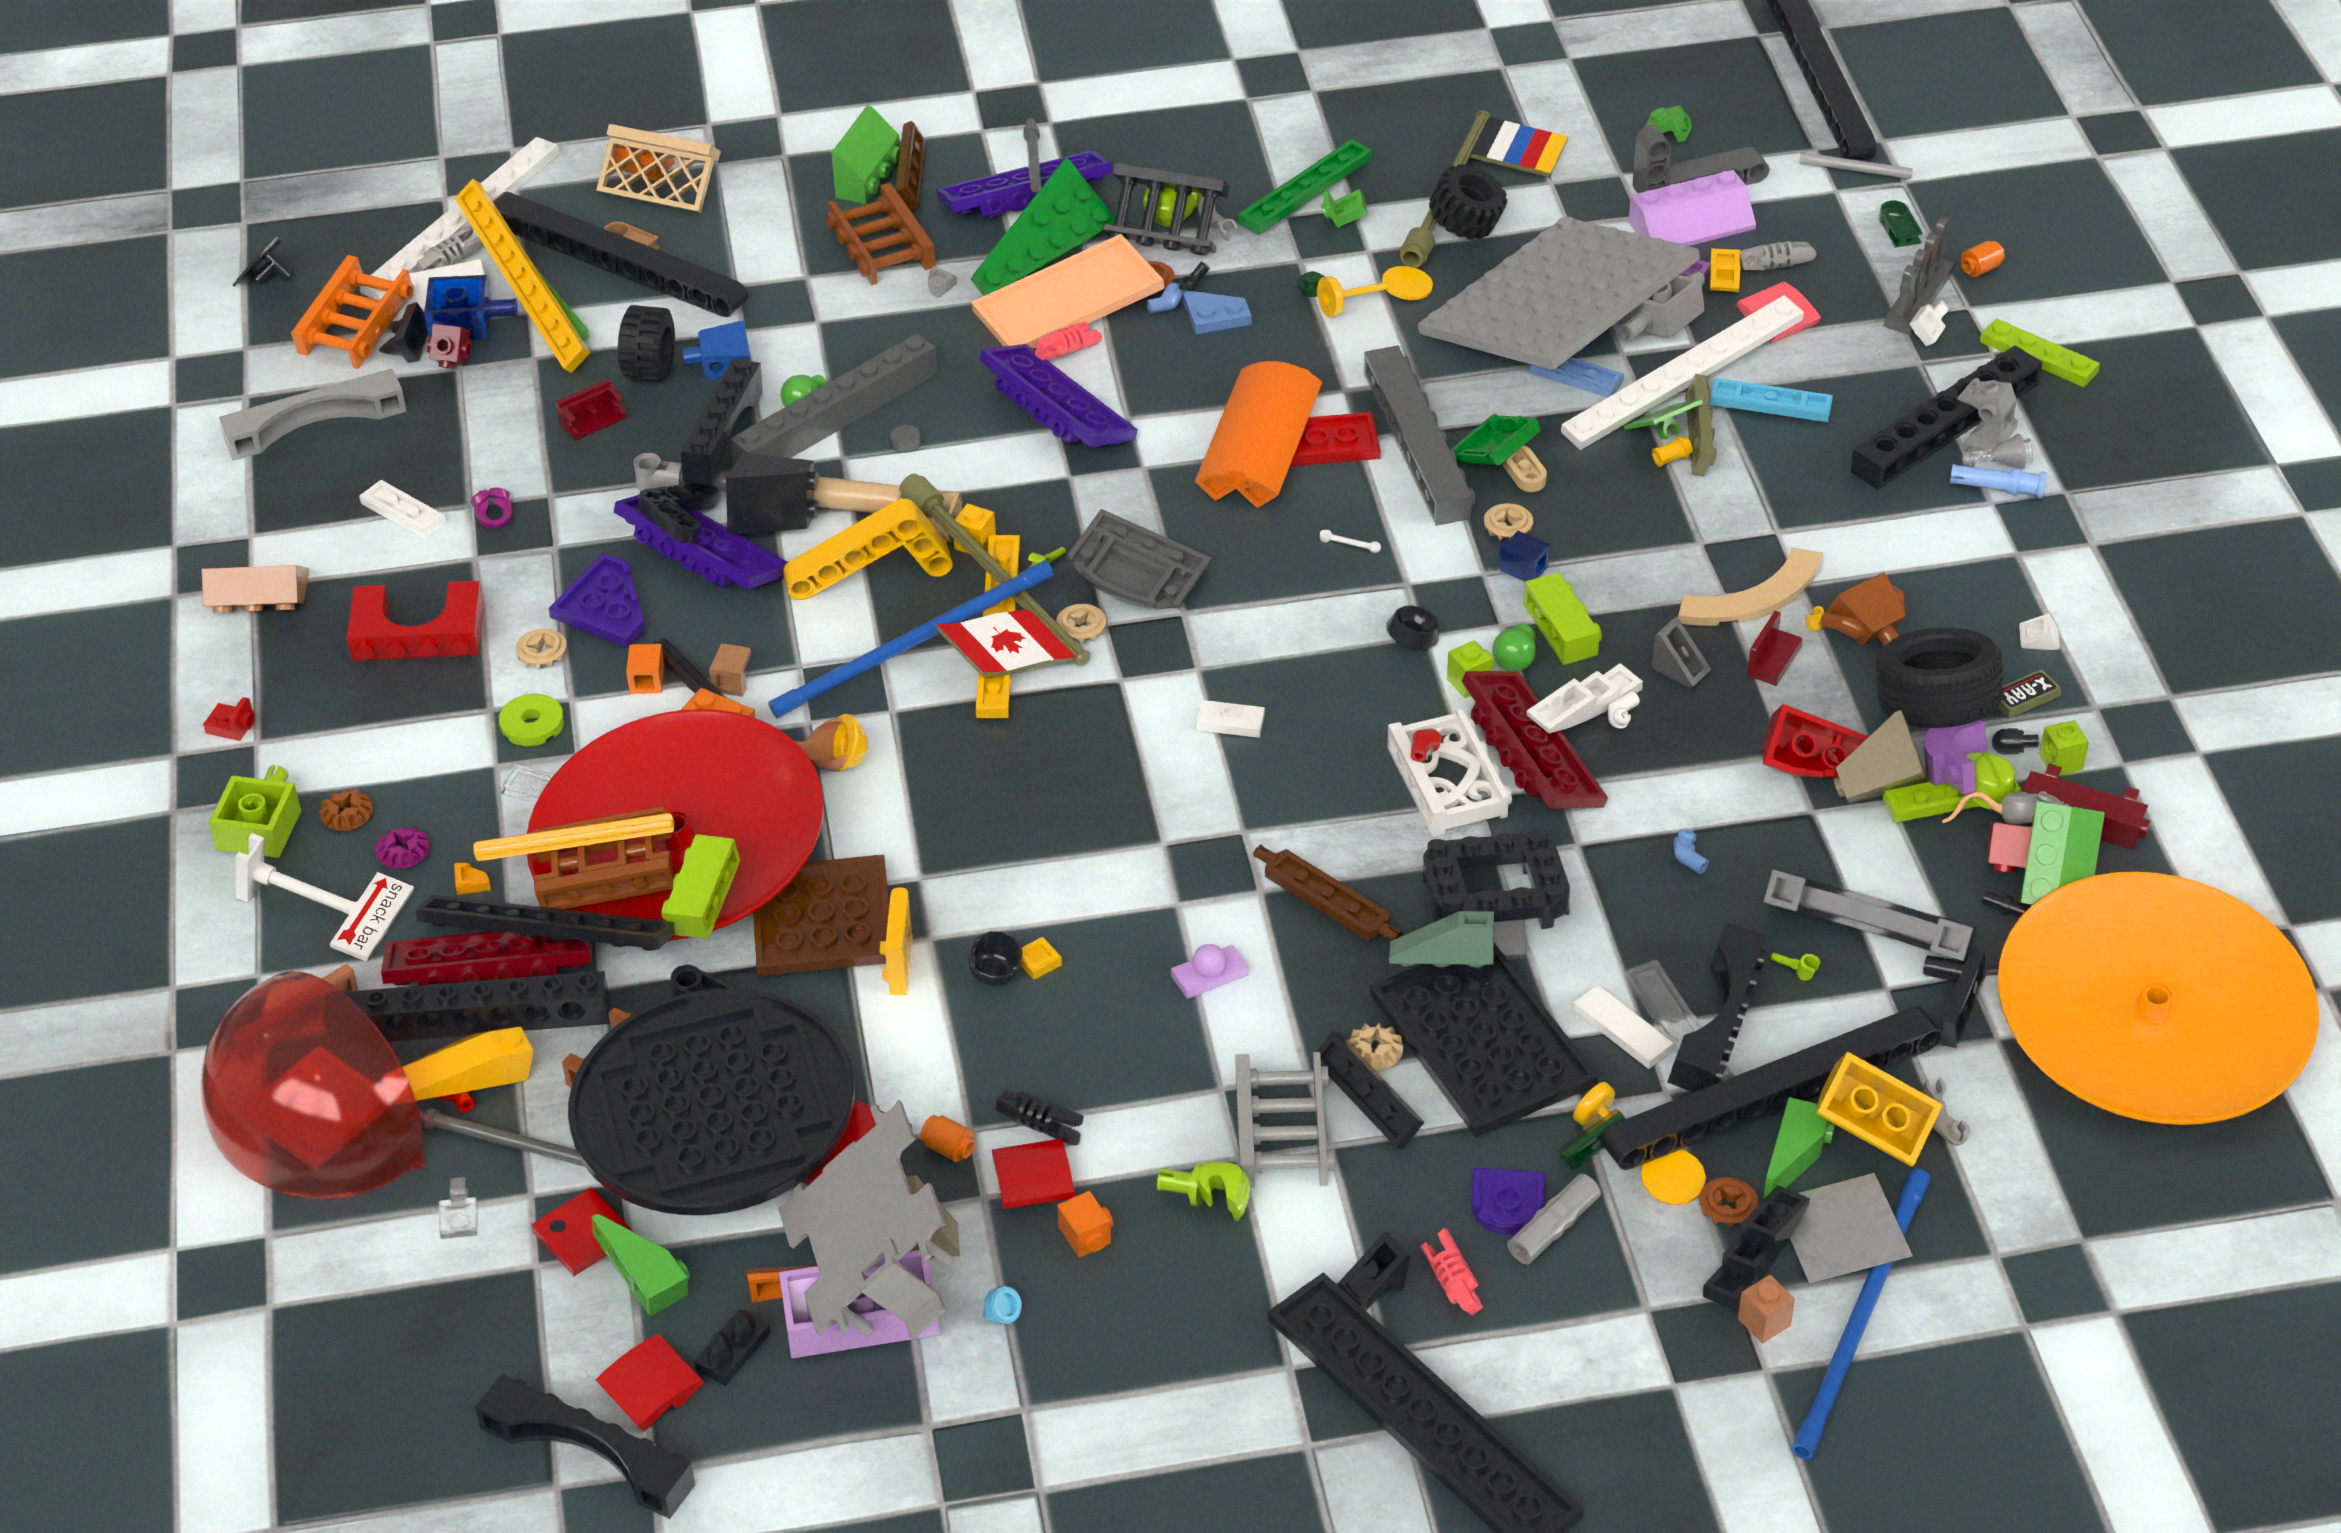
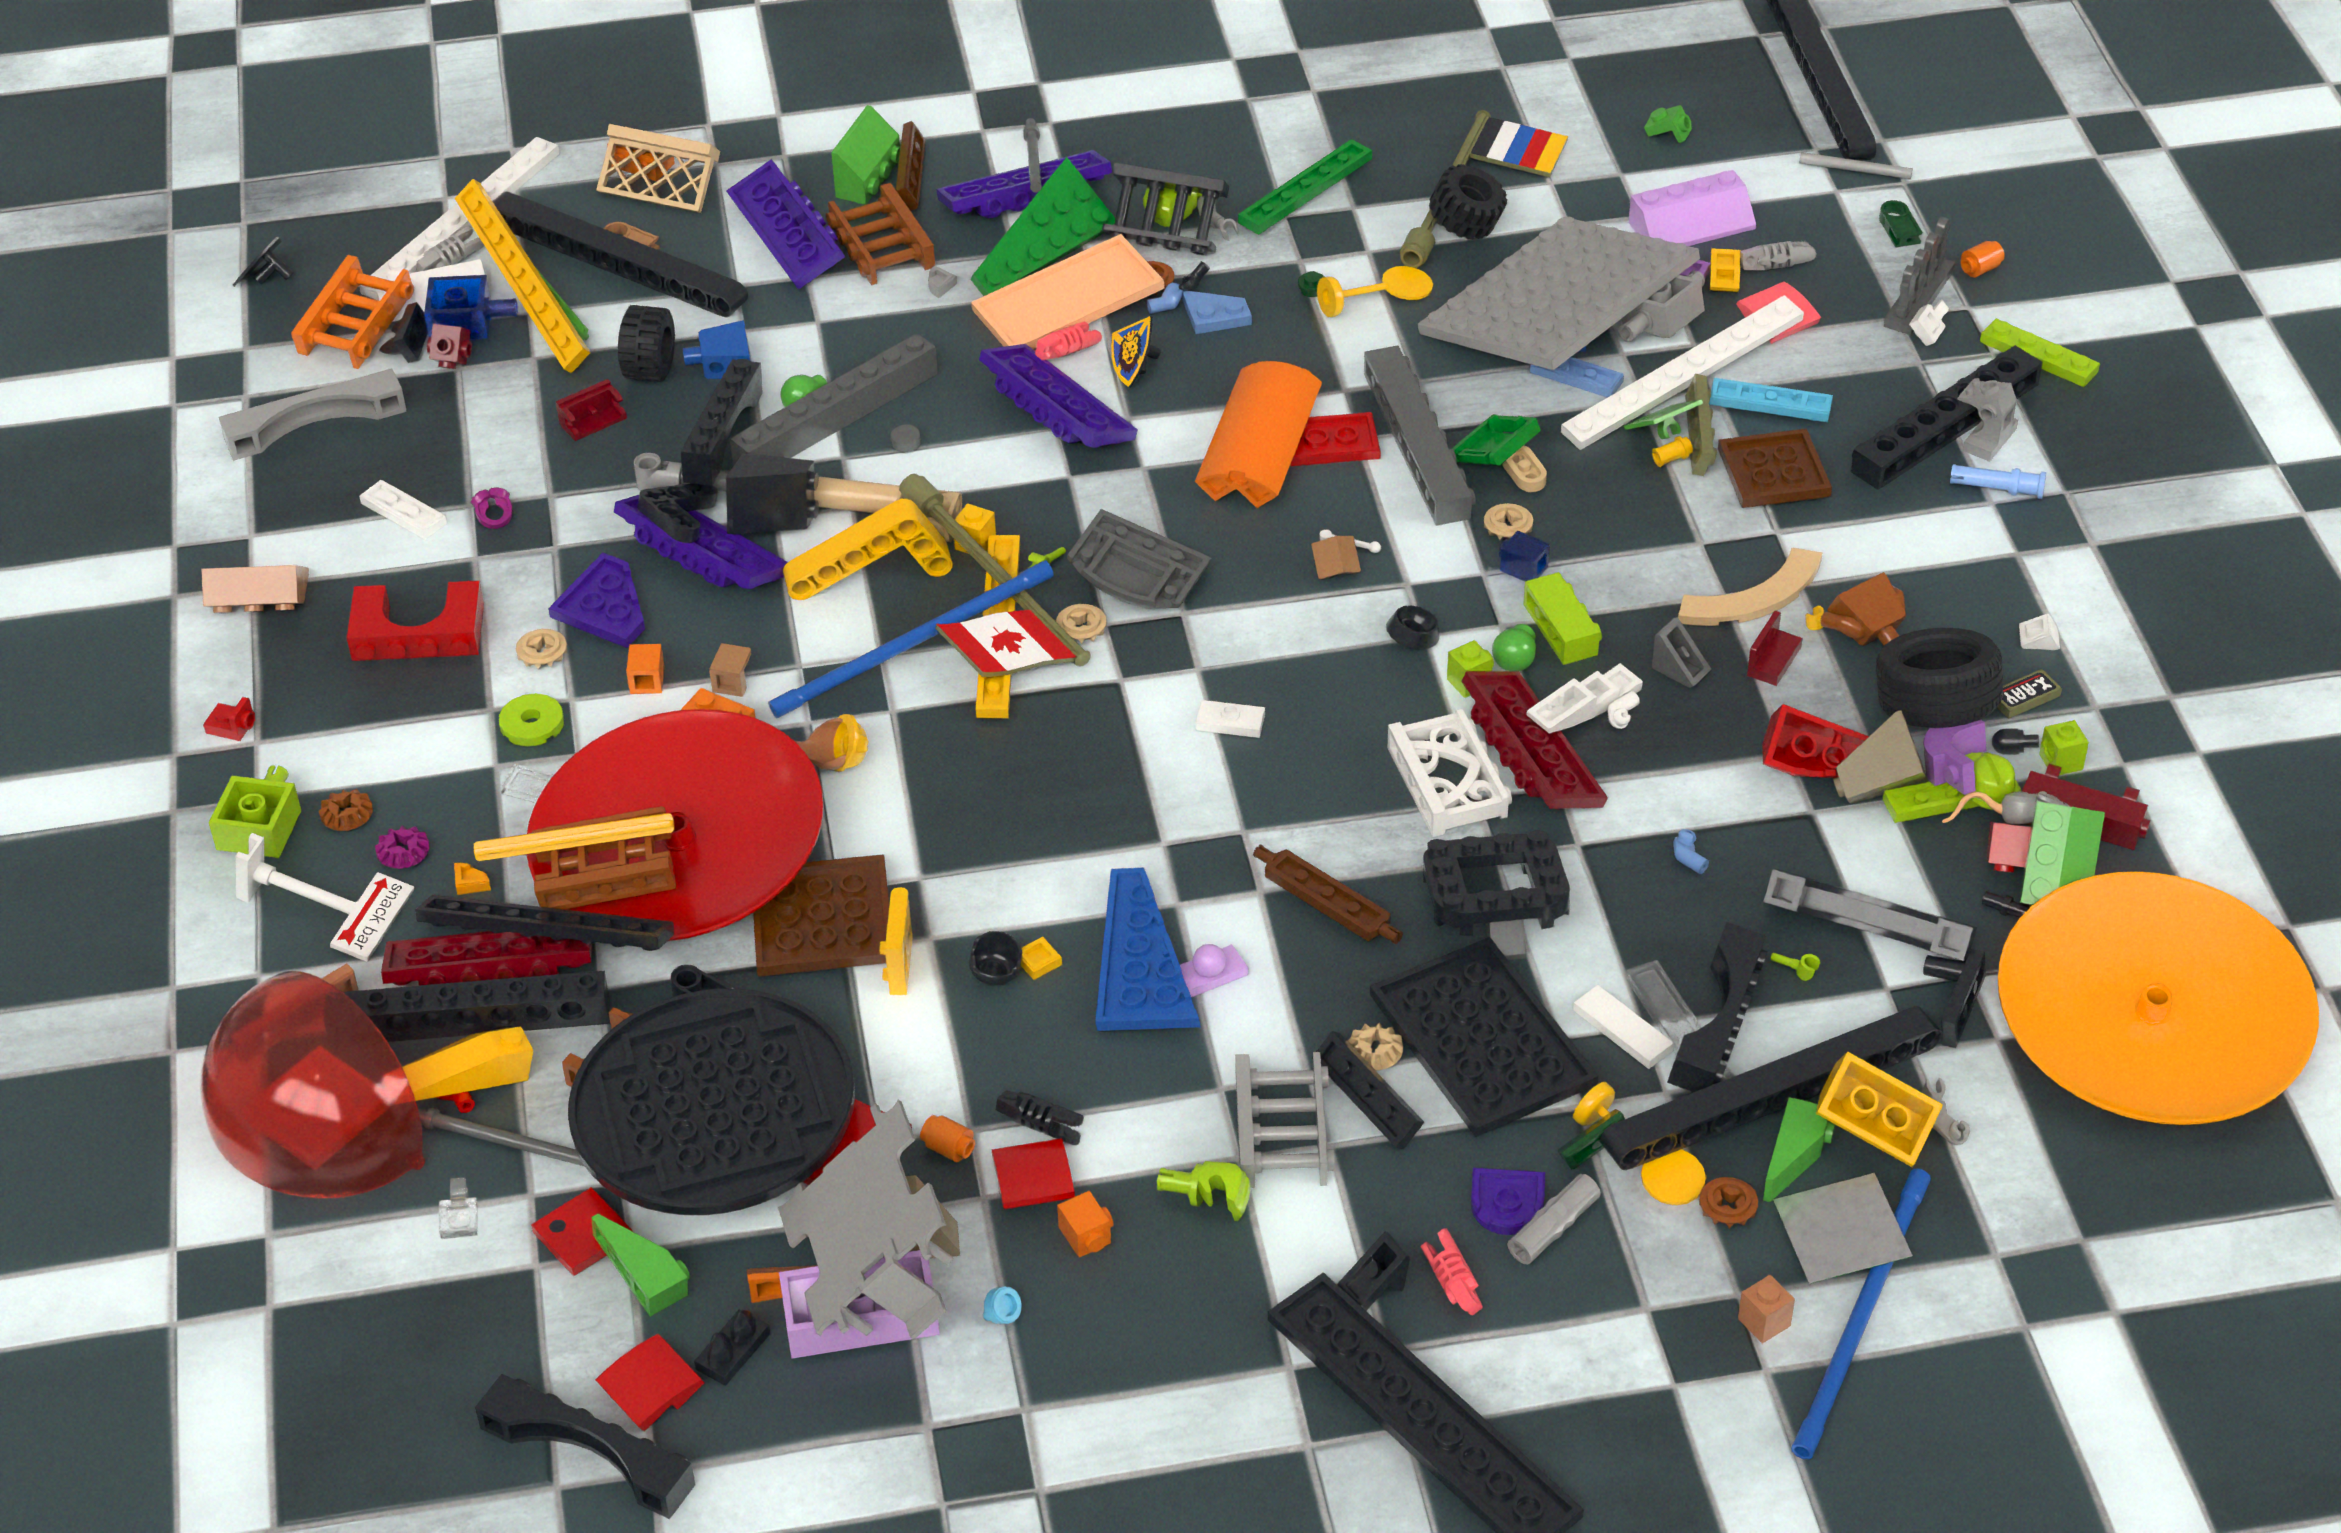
black axle [653,638,726,698] -> none
lime brick [662,834,741,939] -> none
bright green bracket [1321,189,1368,228] -> none
sand green slope [1389,911,1494,967] -> none
red arm [1410,728,1442,762] -> none
dark grey beam [1632,125,1770,194] -> none
black slope [1702,1185,1810,1310] -> none
piece [1962,434,2033,470] -> none
none -> dark purple plate [726,159,845,290]
none -> blue wing [1095,867,1201,1031]
none -> shield [1111,316,1161,388]
none -> medium nougat panel [1311,536,1361,579]
none -> reddish brown plate [1718,428,1832,508]

